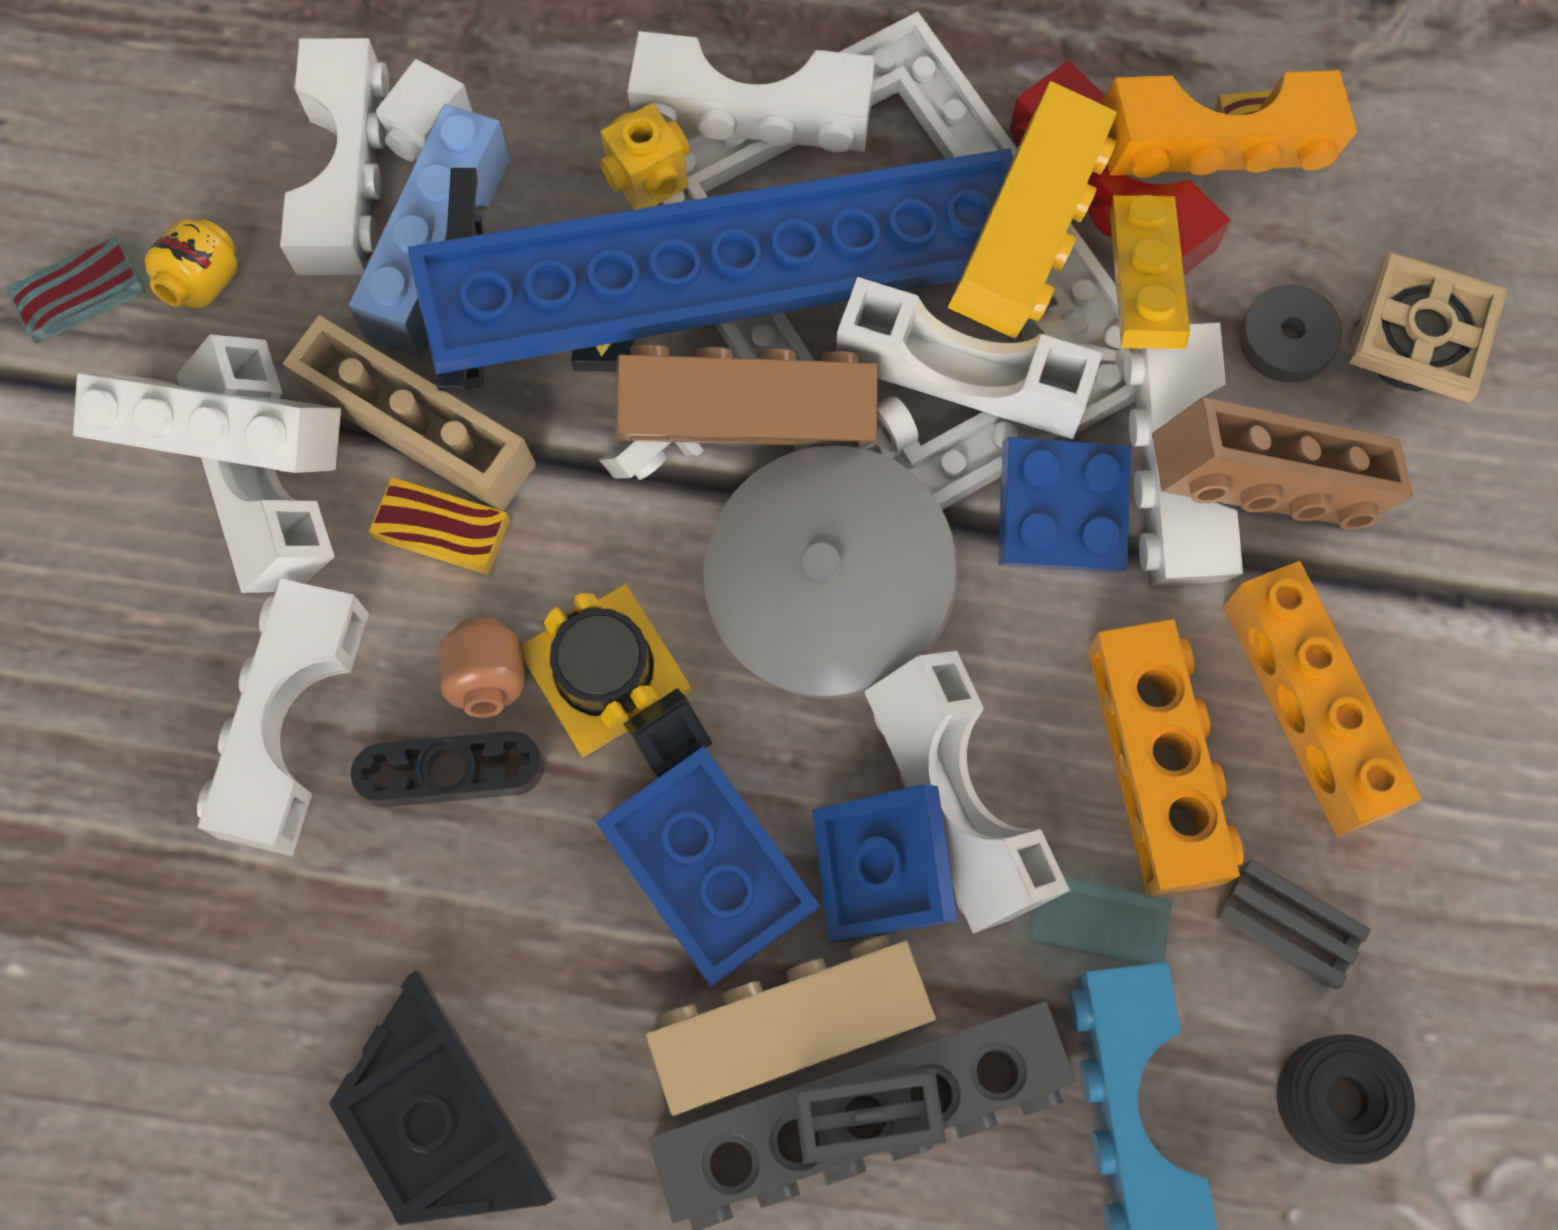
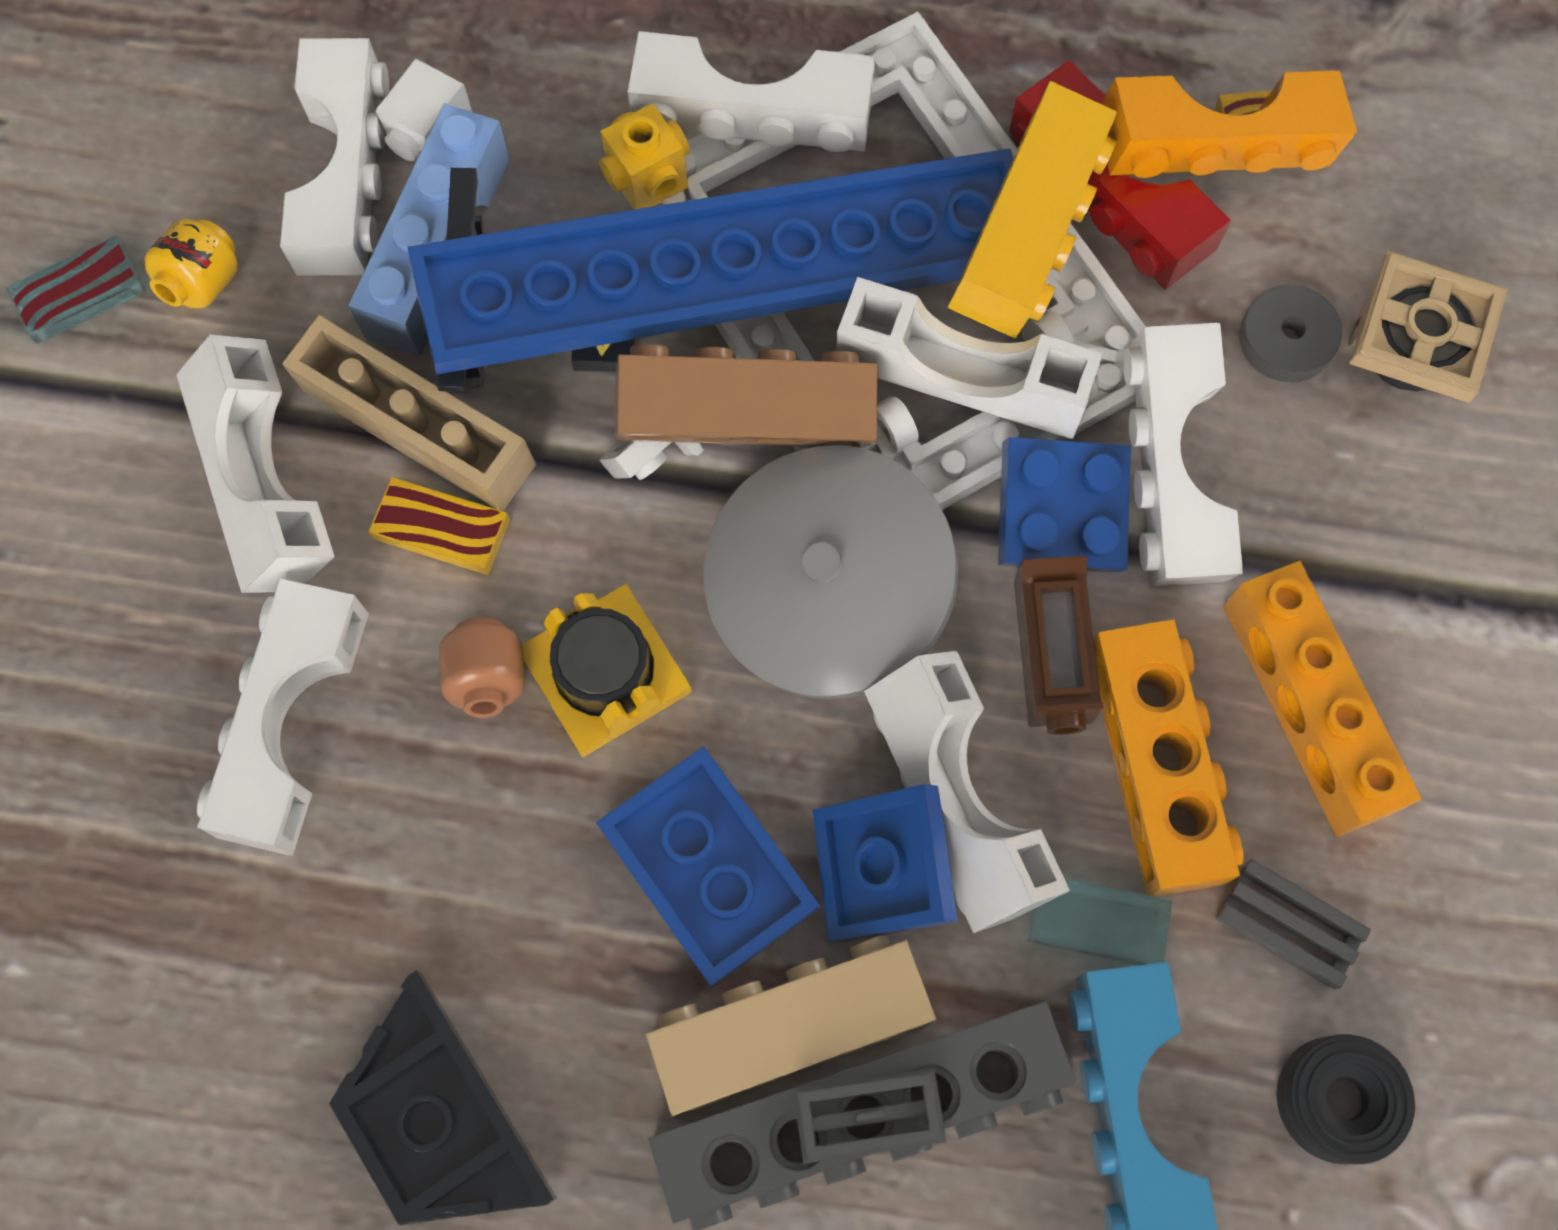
white arch [73,373,341,473] -> none
black beam [351,731,545,807] -> none
black tile [623,688,713,778] -> none
yellow plate [1110,195,1190,349] -> none
medium nougat brick [1152,397,1413,530] -> none
none -> reddish brown window [1014,556,1103,735]

